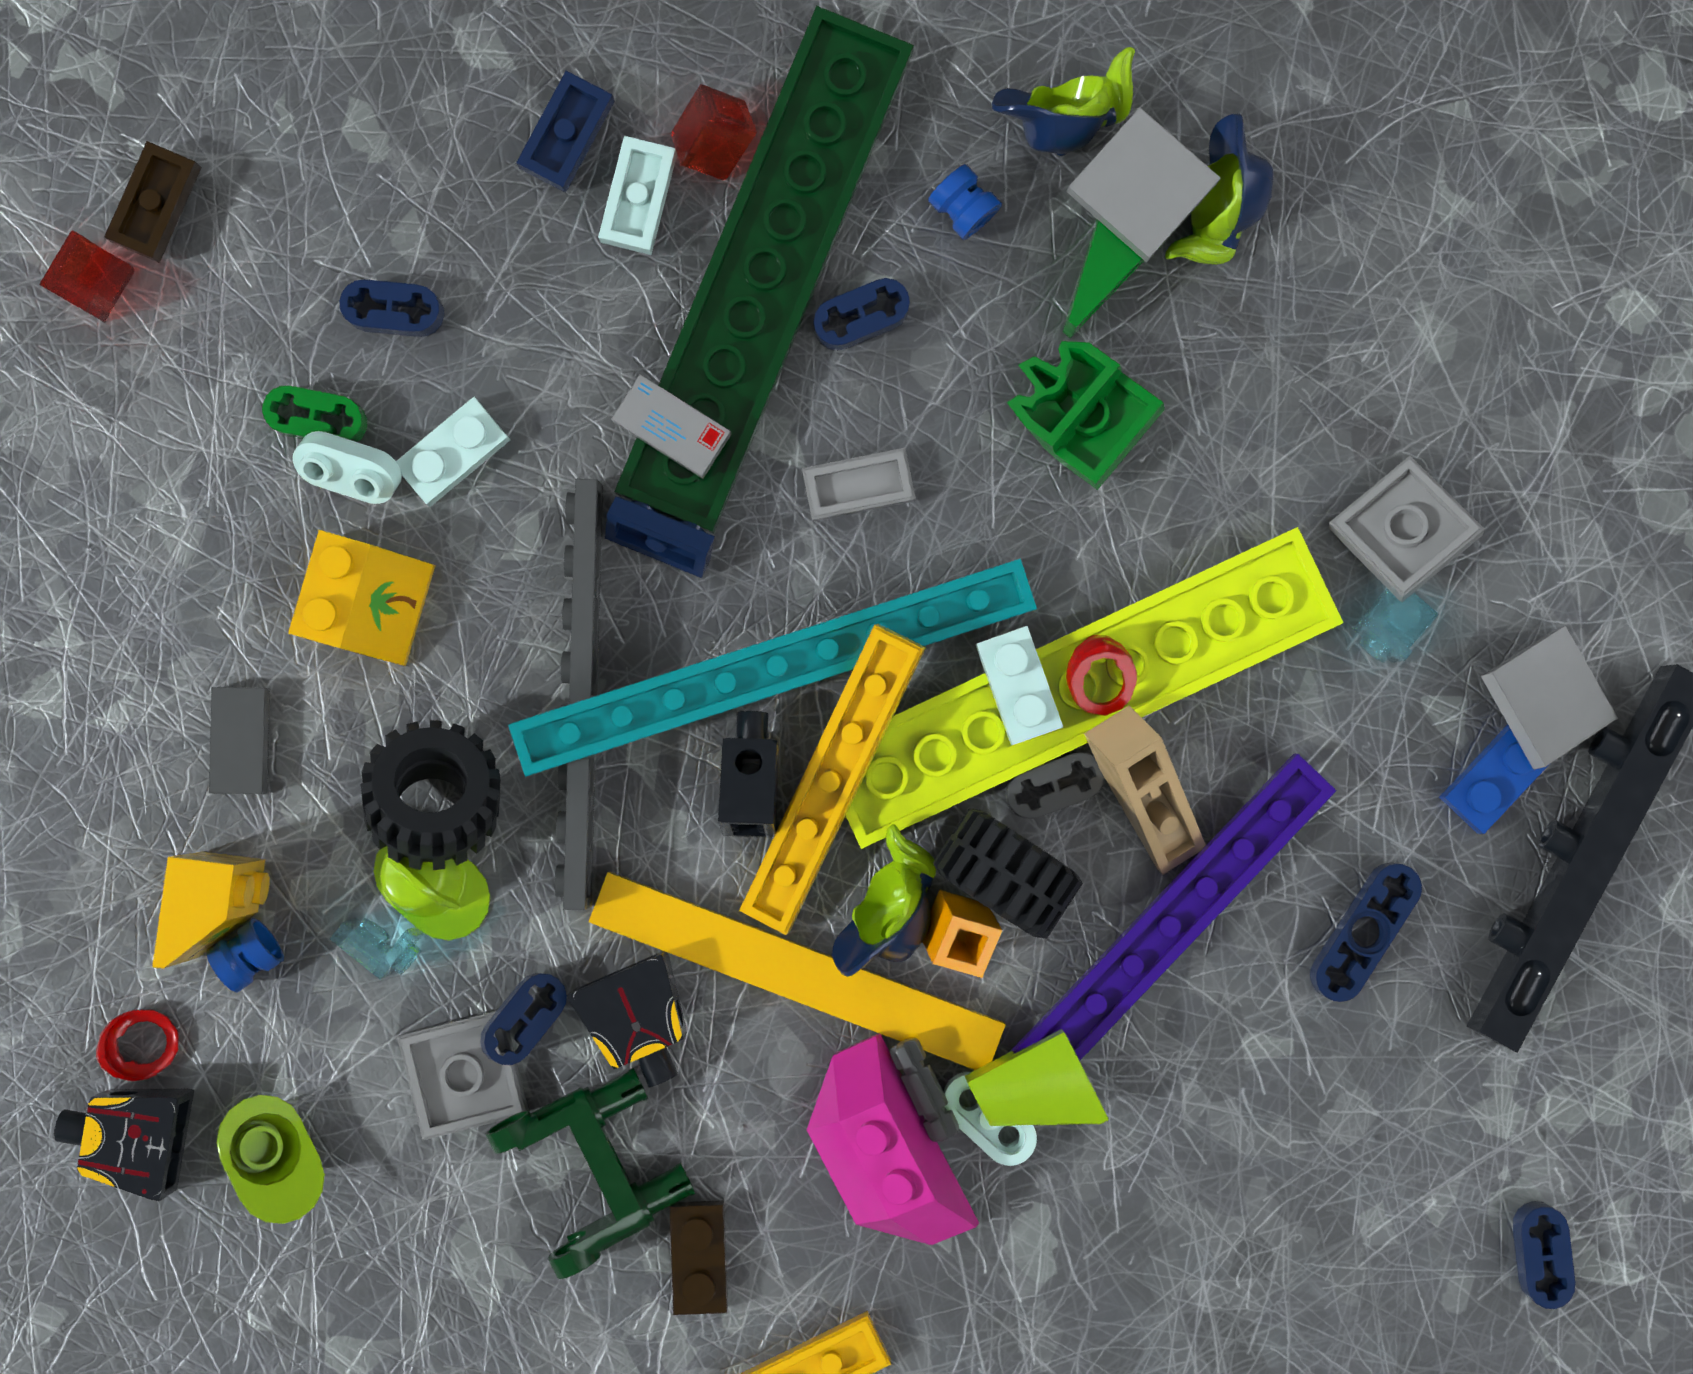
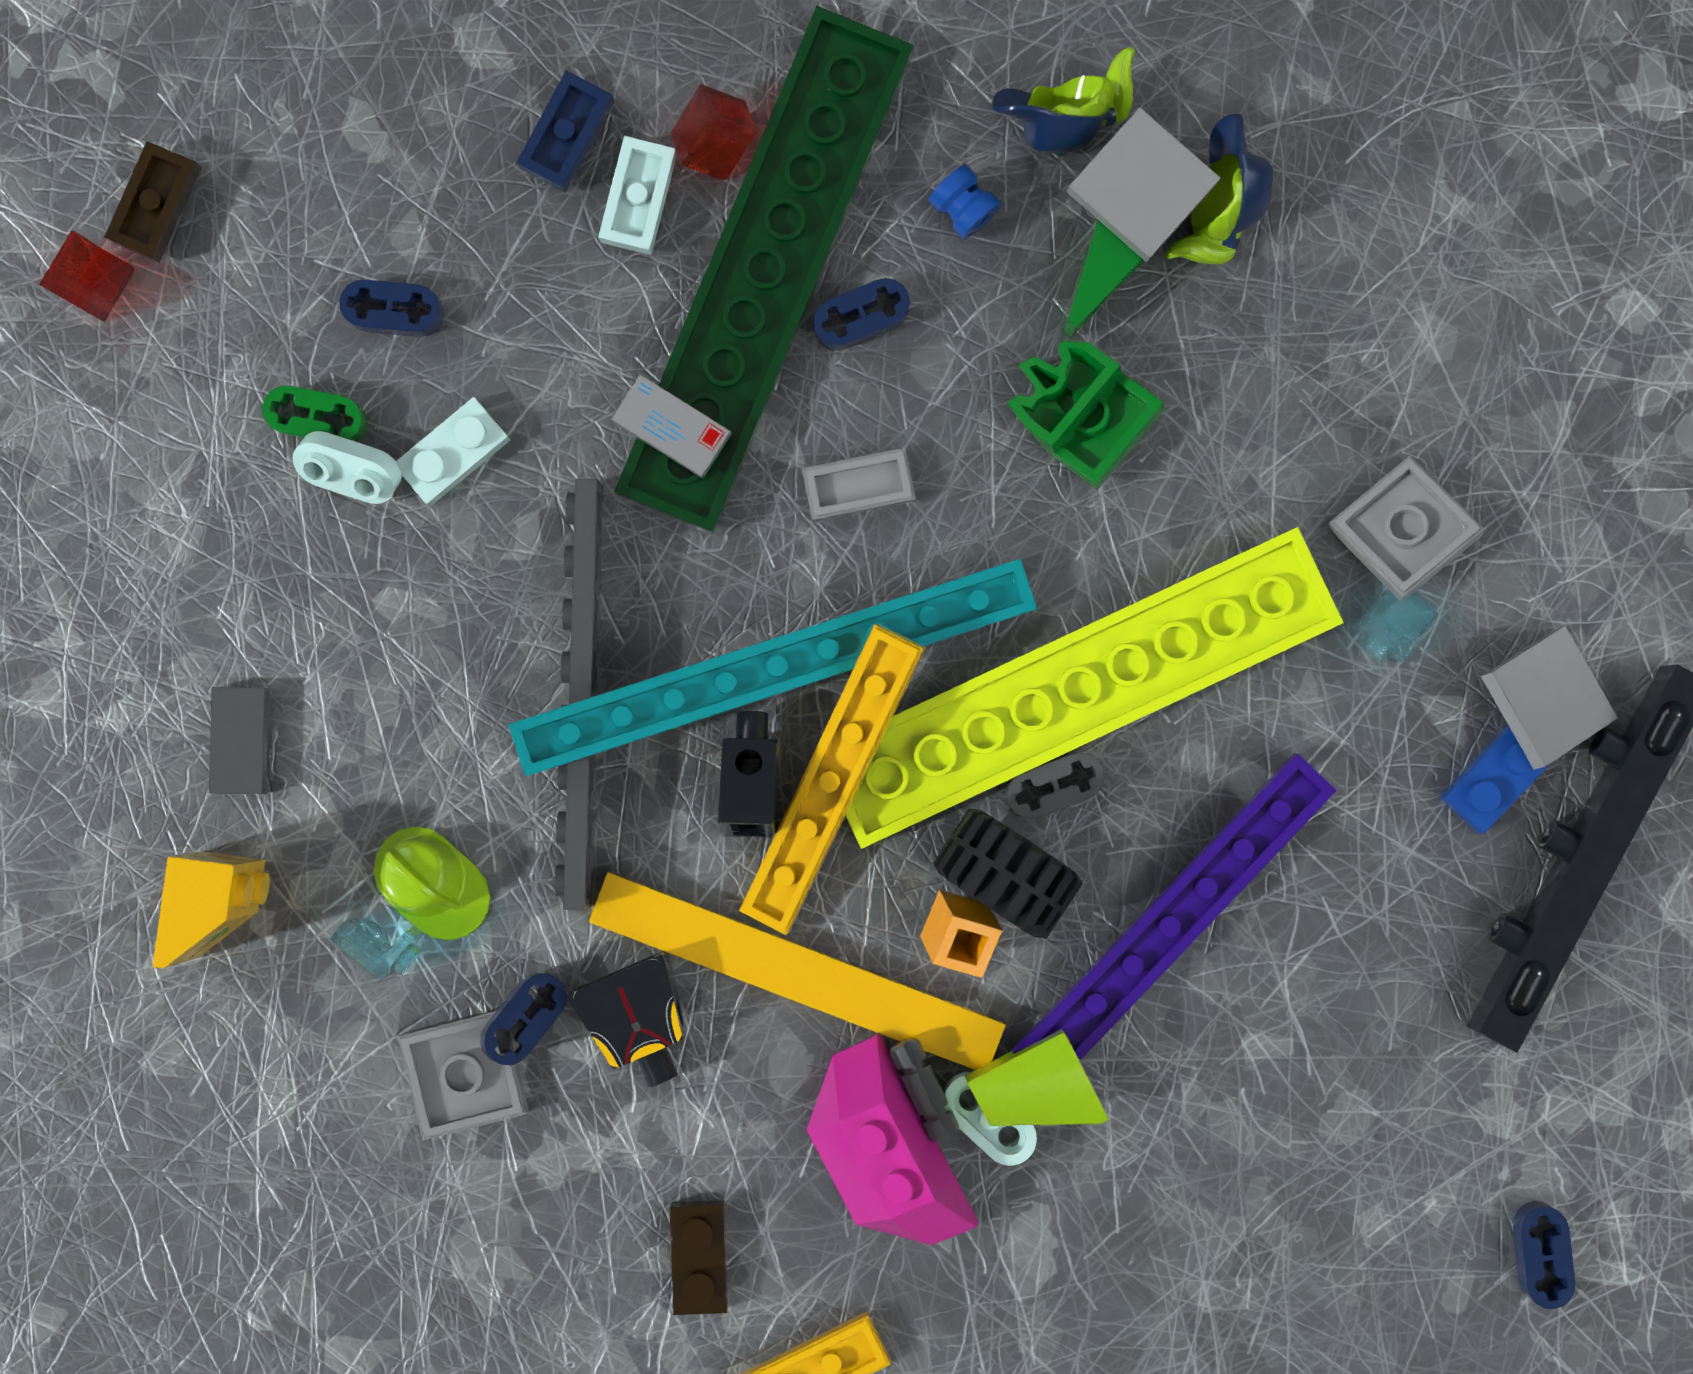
black torso [54,1088,194,1201] -> none
red piece [96,1010,179,1081] -> none
blue wheel [206,918,284,993] -> none
lime piece [216,1095,325,1224] -> none
yellow slope [288,530,436,666] -> none
black tyre [361,720,501,870] -> none
dark green connector [485,1068,696,1279] -> none
dark blue plate [605,496,715,578] -> none
lime hair [832,824,937,977] -> none
light aqua plate [975,626,1063,745] -> none
red piece [1066,635,1137,716] -> none
tan slope [1084,706,1206,875] -> none
dark blue beam [1310,863,1422,1002] -> none

